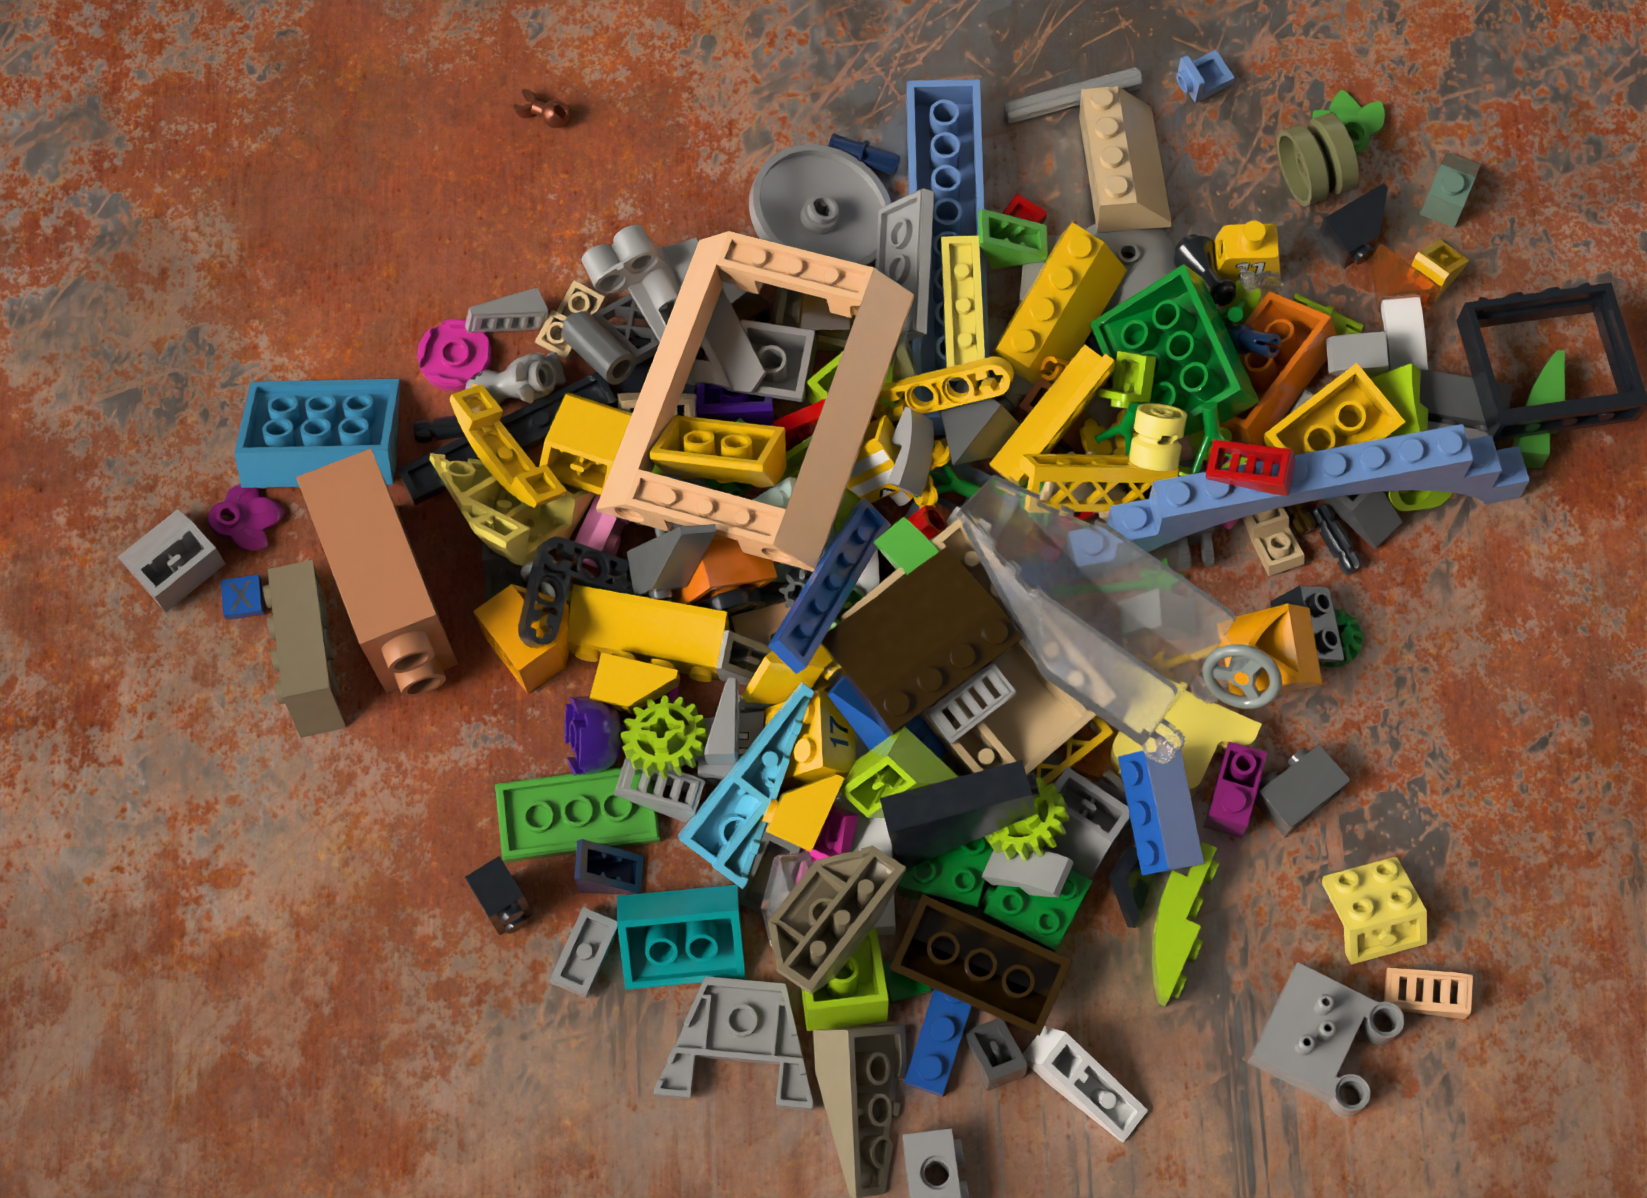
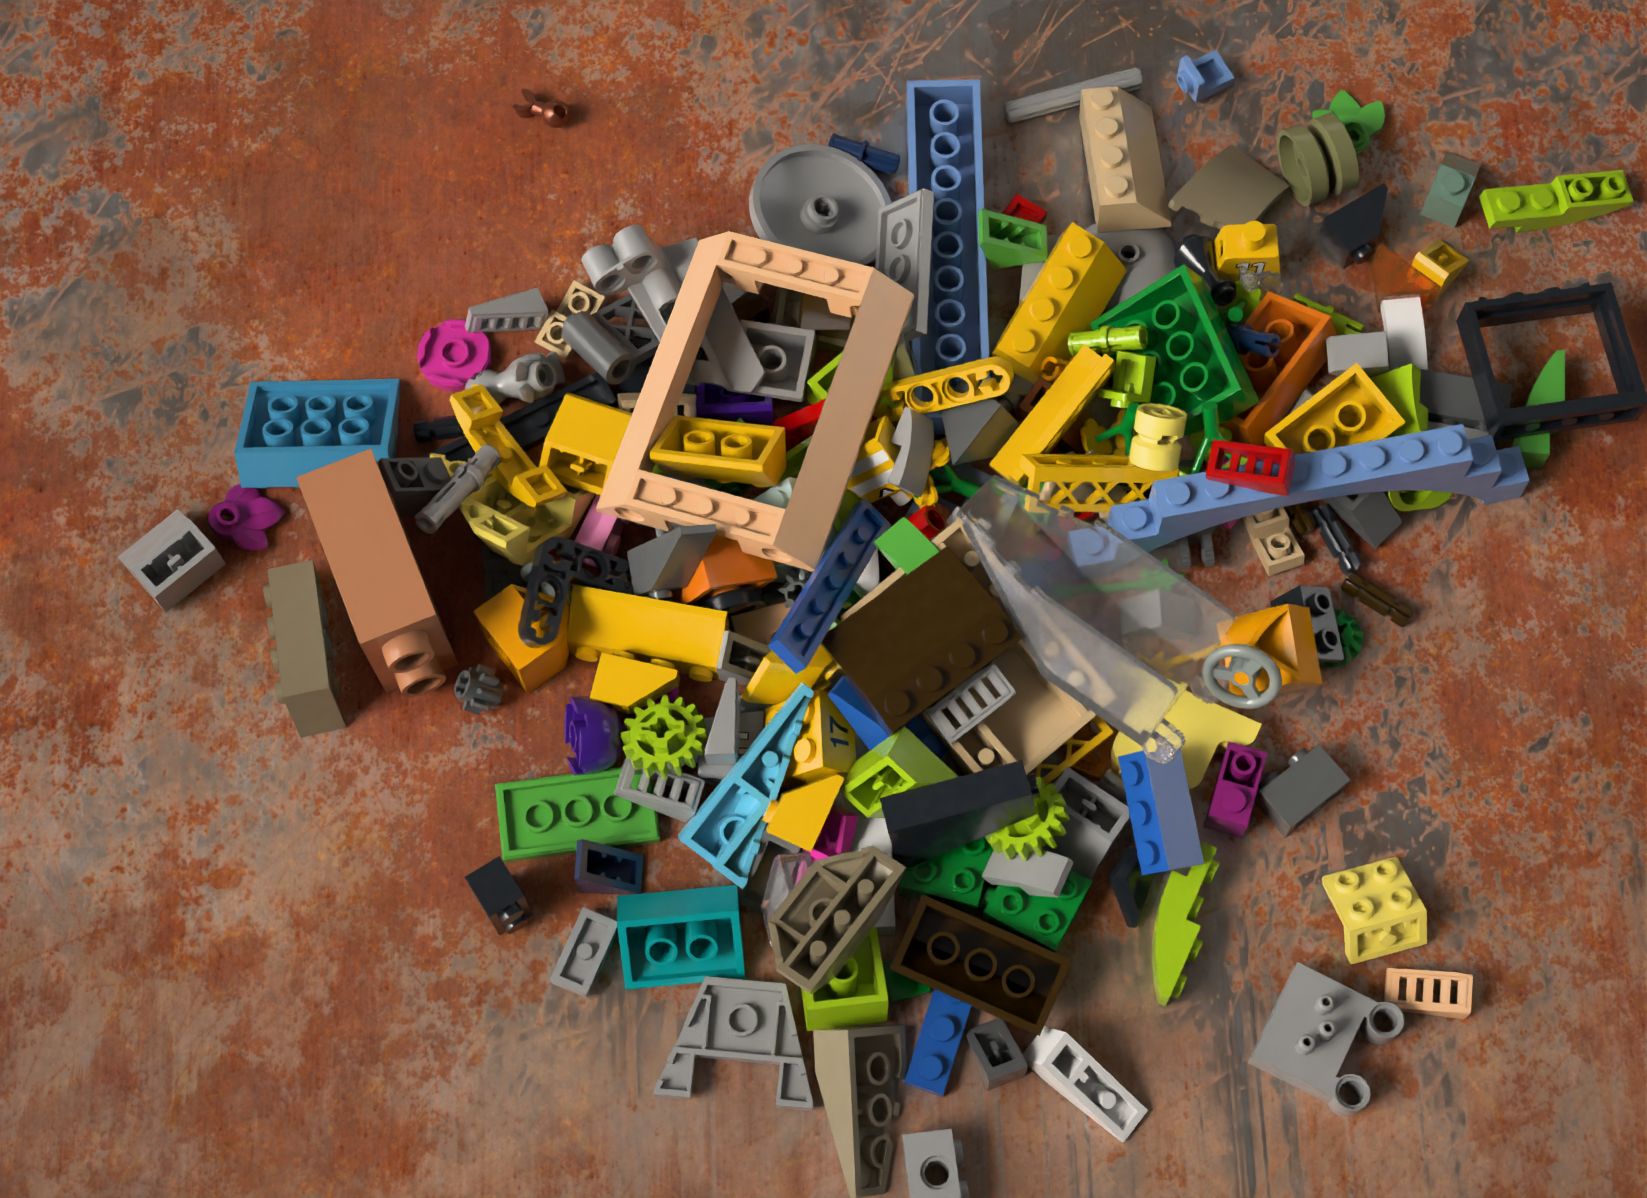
blue tile [221,575,264,620] -> none
light yellow plate [941,236,985,381] -> none
none -> dark grey slope [377,457,451,516]
none -> light grey pin [415,445,501,534]
none -> dark grey gear [454,664,503,715]
none -> lime pin [1068,325,1148,356]
none -> dark tan slope [1168,145,1290,230]
none -> dark brown axle [1341,571,1414,627]
none -> lime slope [1479,170,1634,233]

